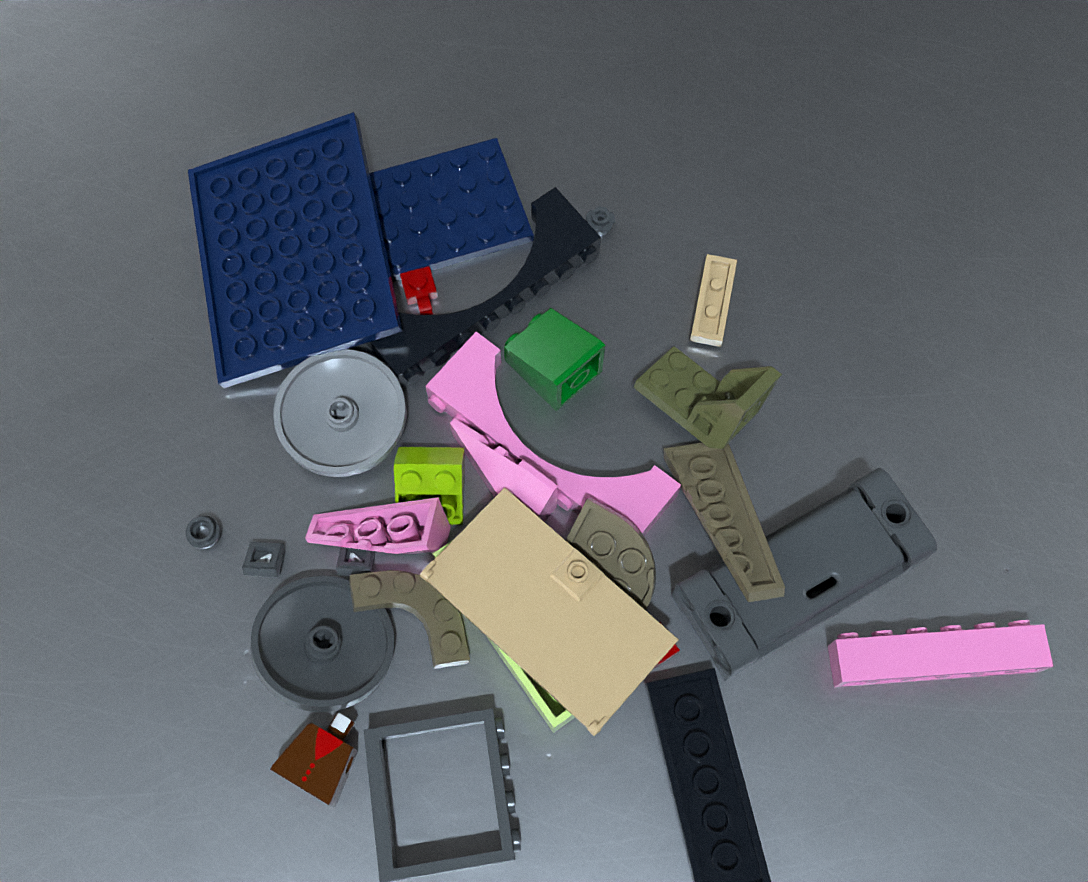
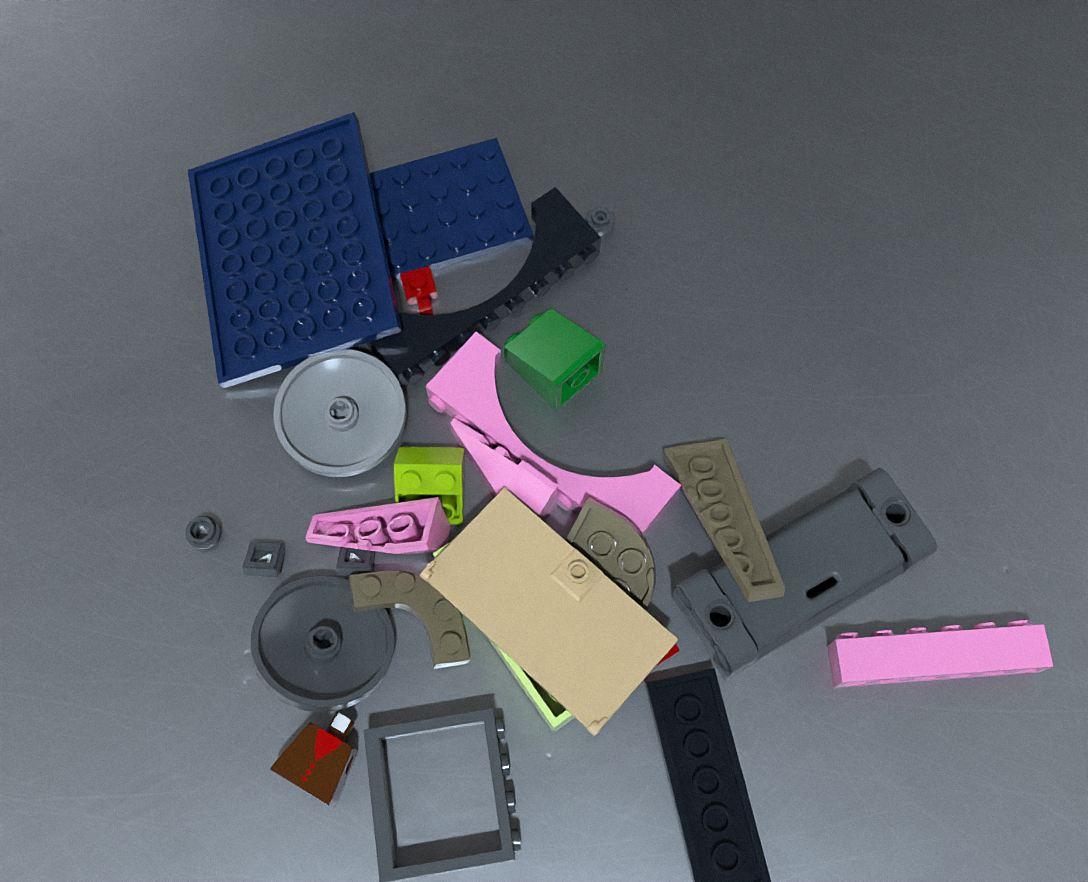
olive bracket [633,346,782,449] -> none
tan plate [690,254,737,347] -> none

